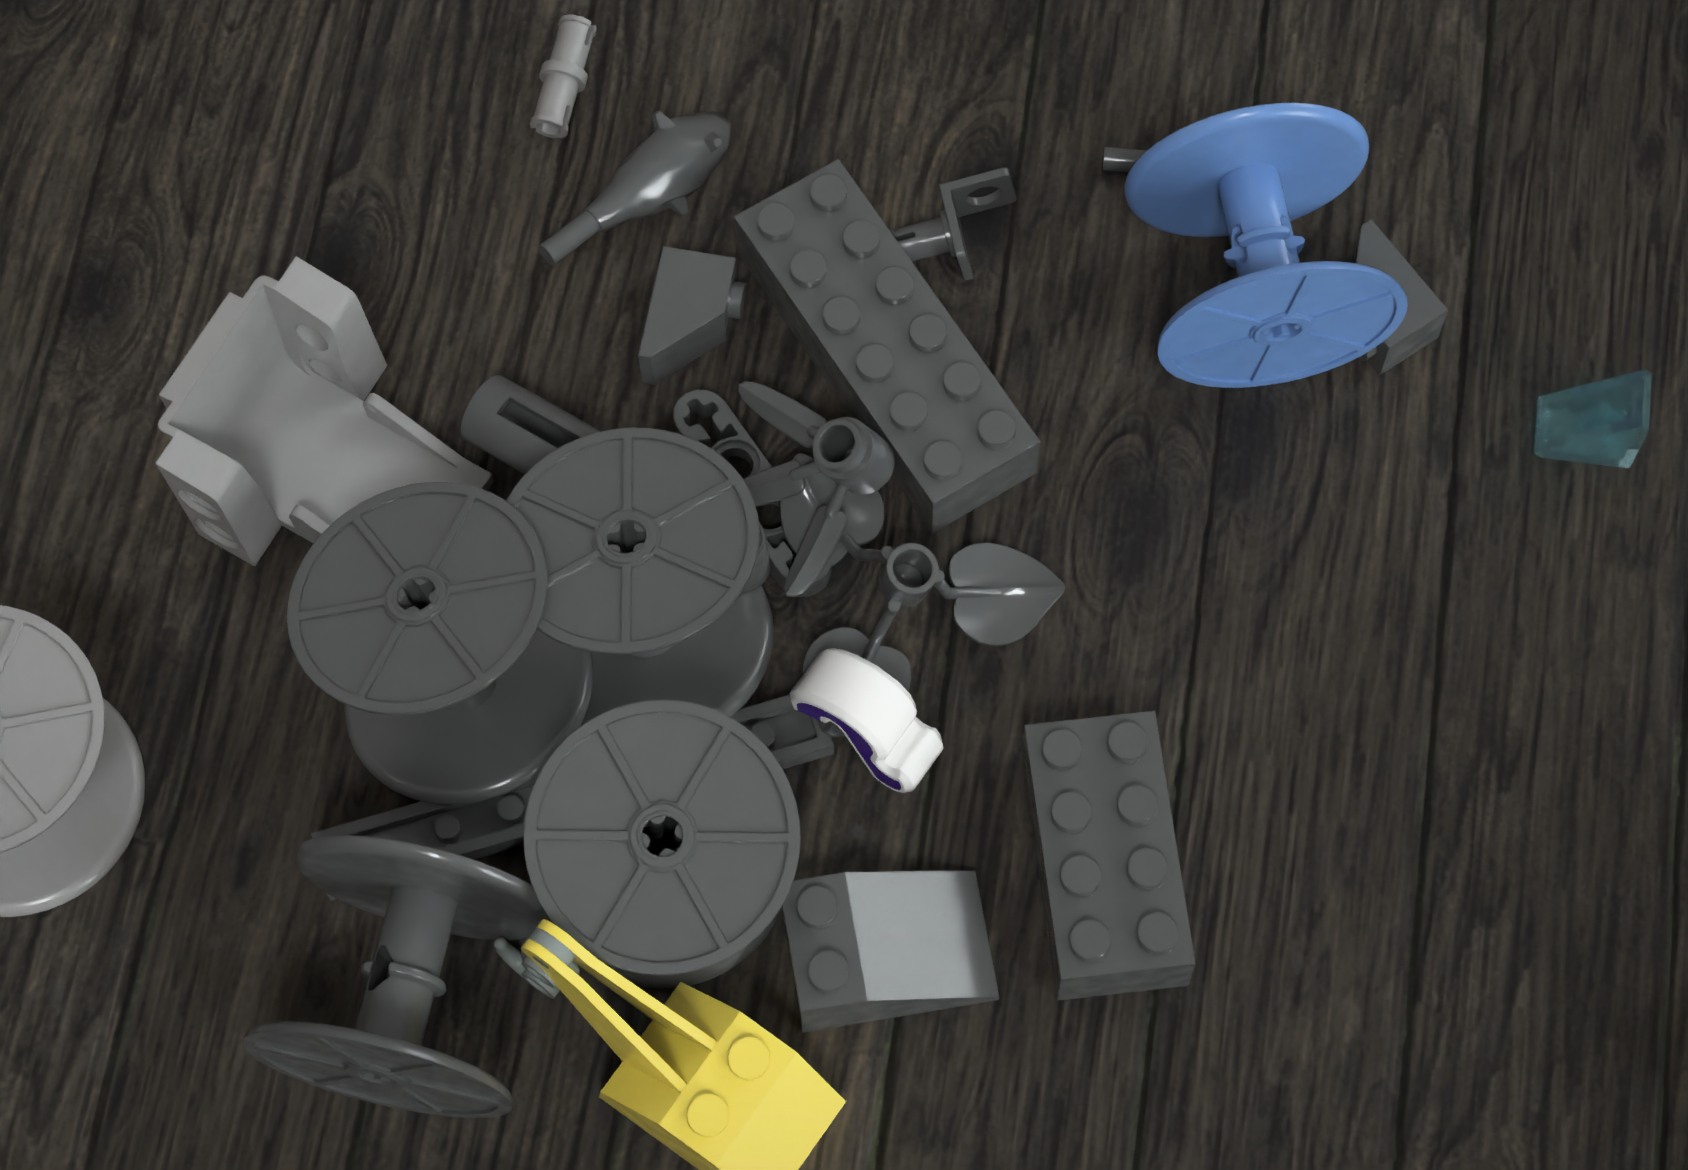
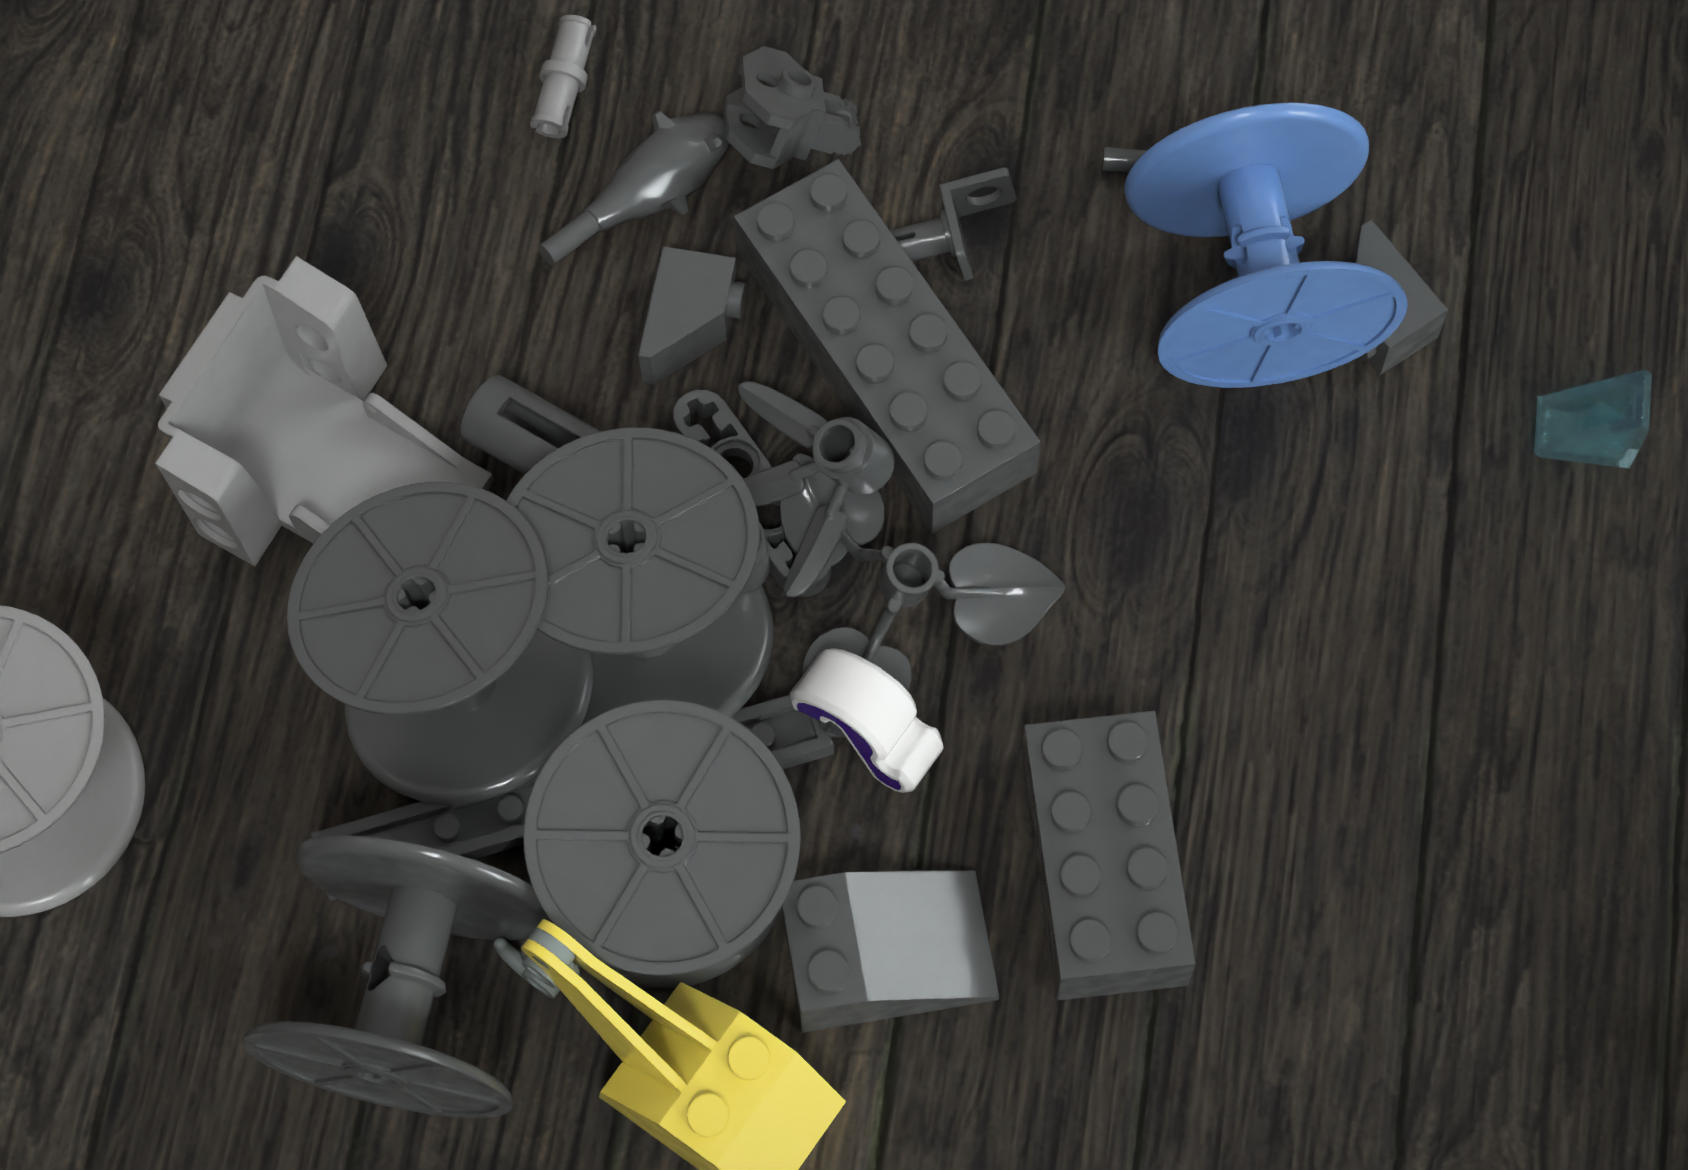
none -> dark grey hinge [723,46,861,169]

